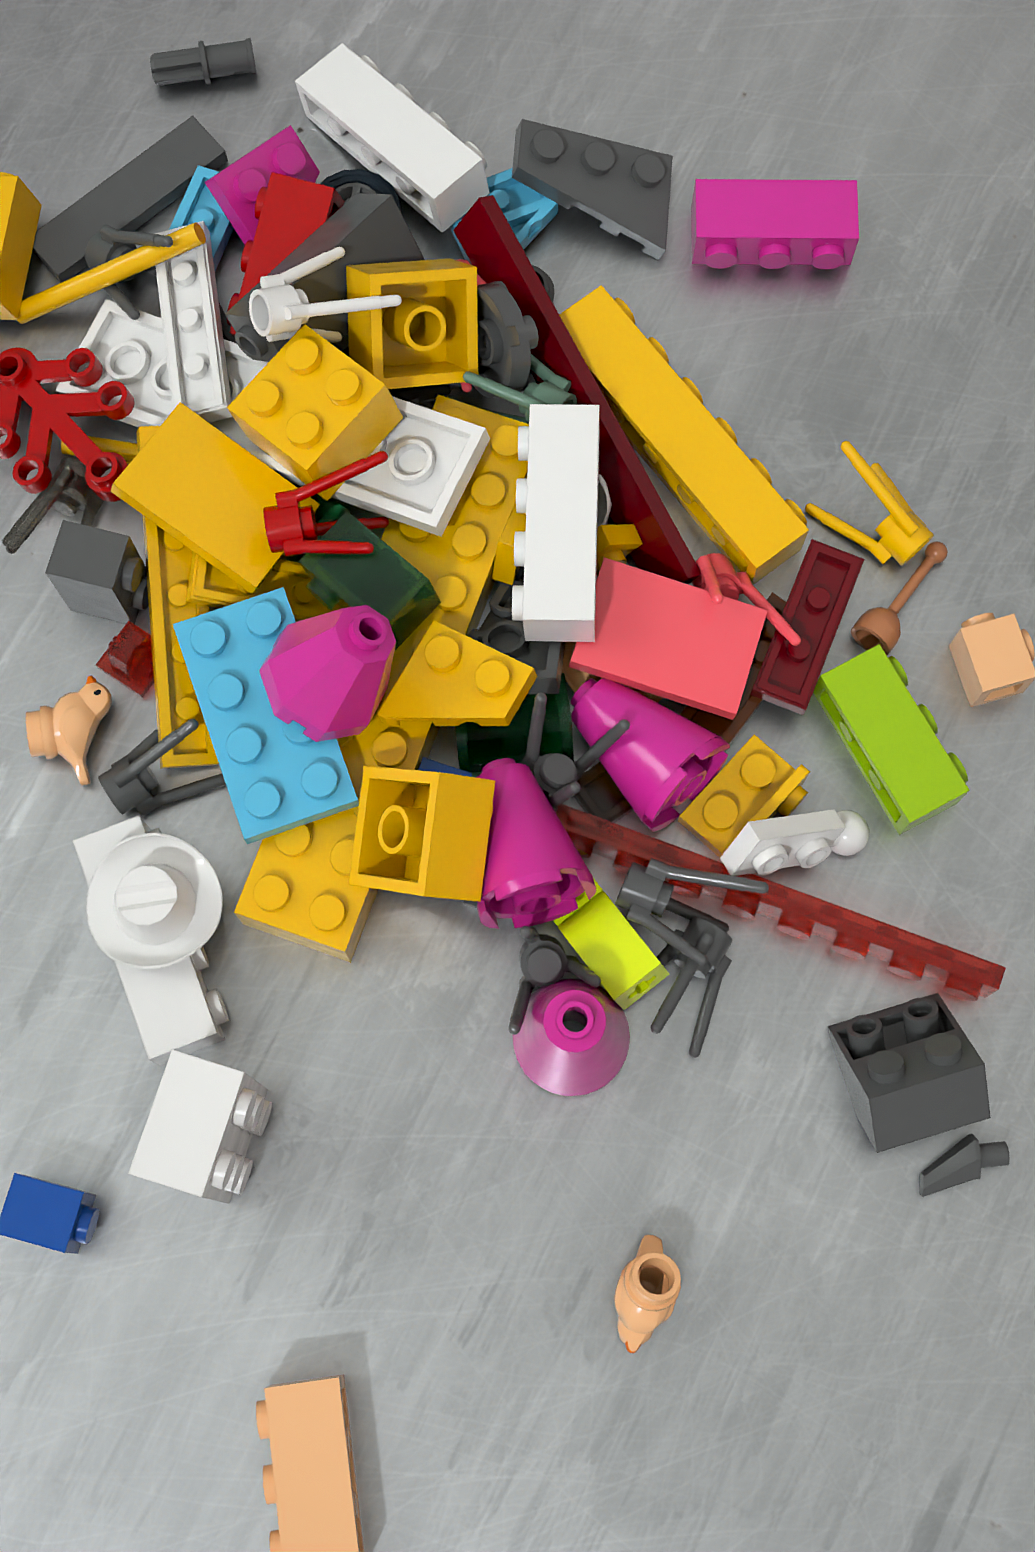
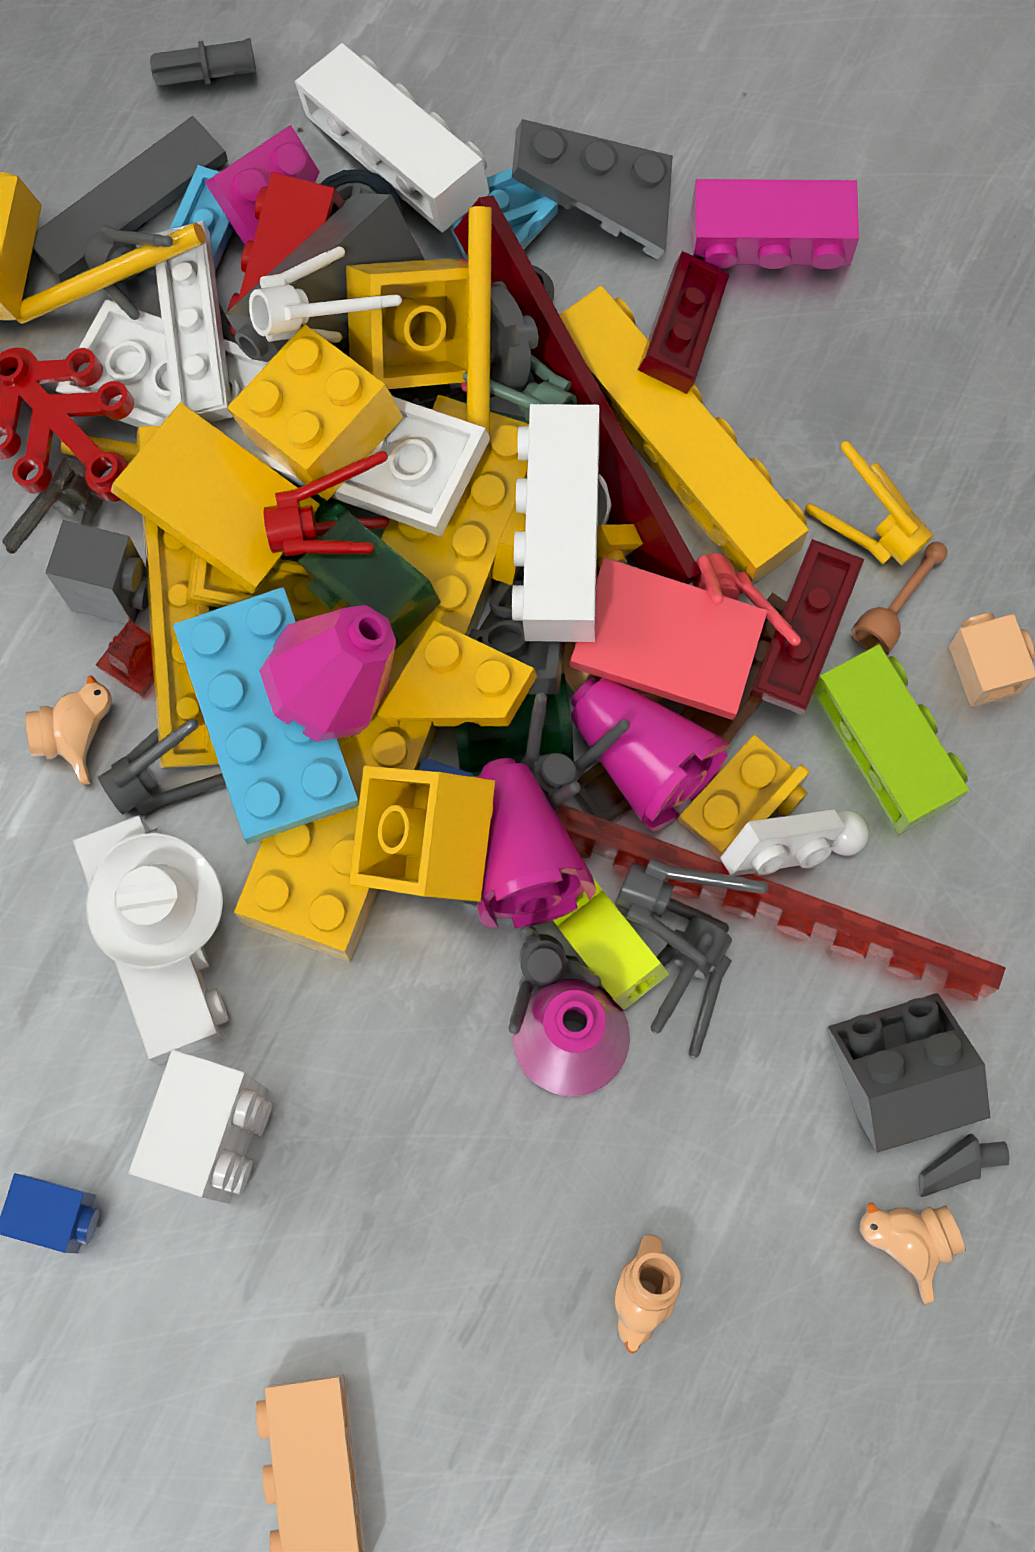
none -> yellow bar [467,206,492,435]
none -> dark red tile [637,251,730,394]
none -> light nougat animal [860,1202,966,1305]

